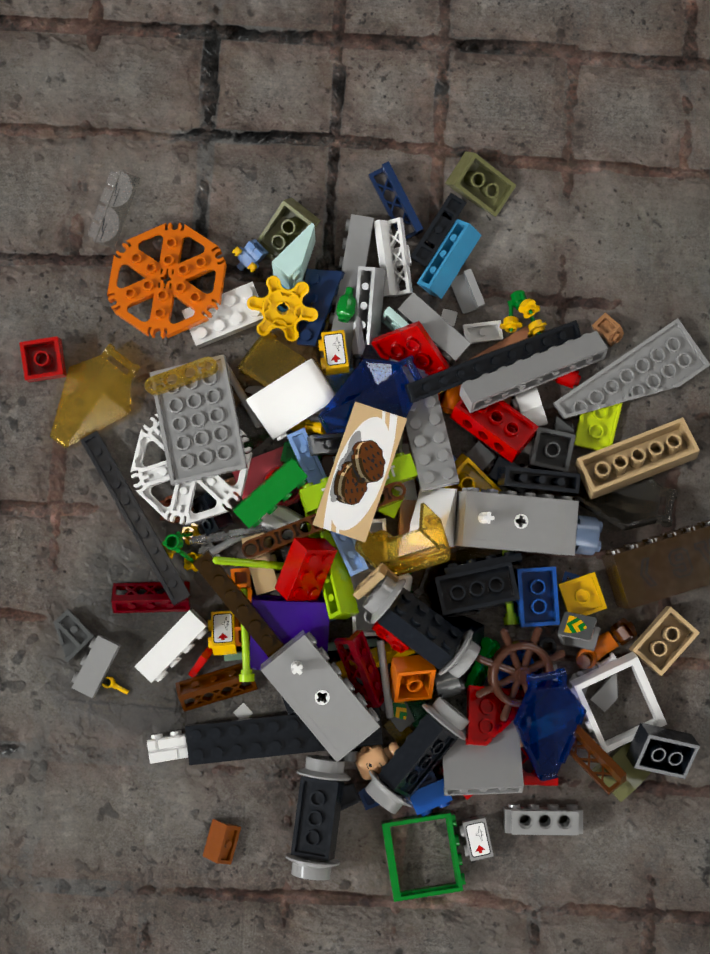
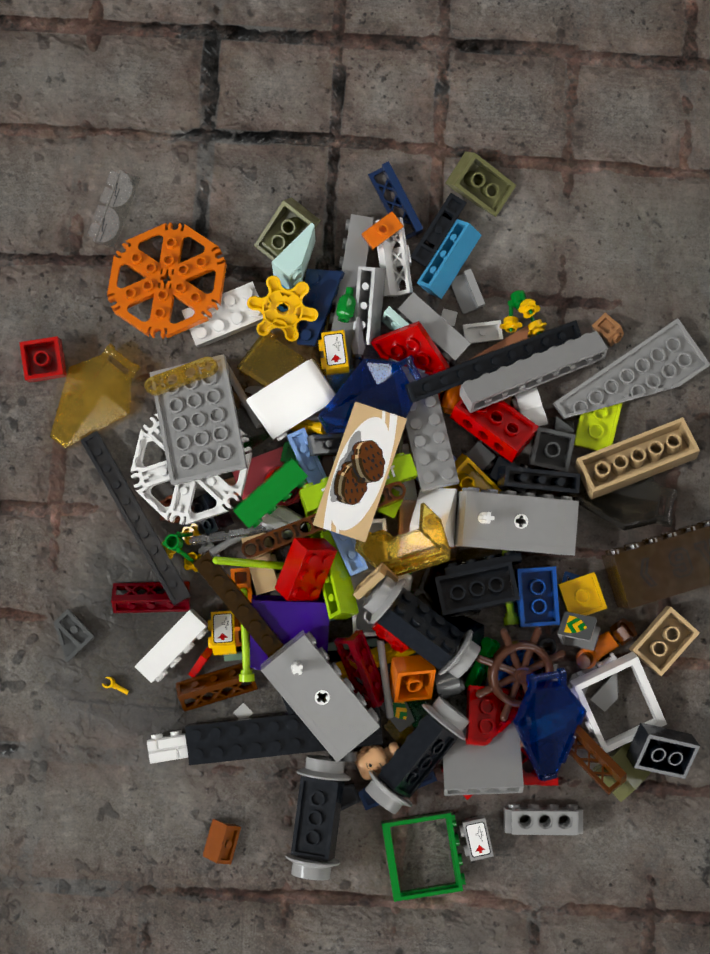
light grey brick [71,635,121,698] -> none
medium blue piece [232,239,269,272] -> none
blue brick [410,776,453,816] -> none
red brick [553,370,581,389] -> none
sand blue brick [575,515,603,555] -> none
none -> orange plate [361,211,404,250]

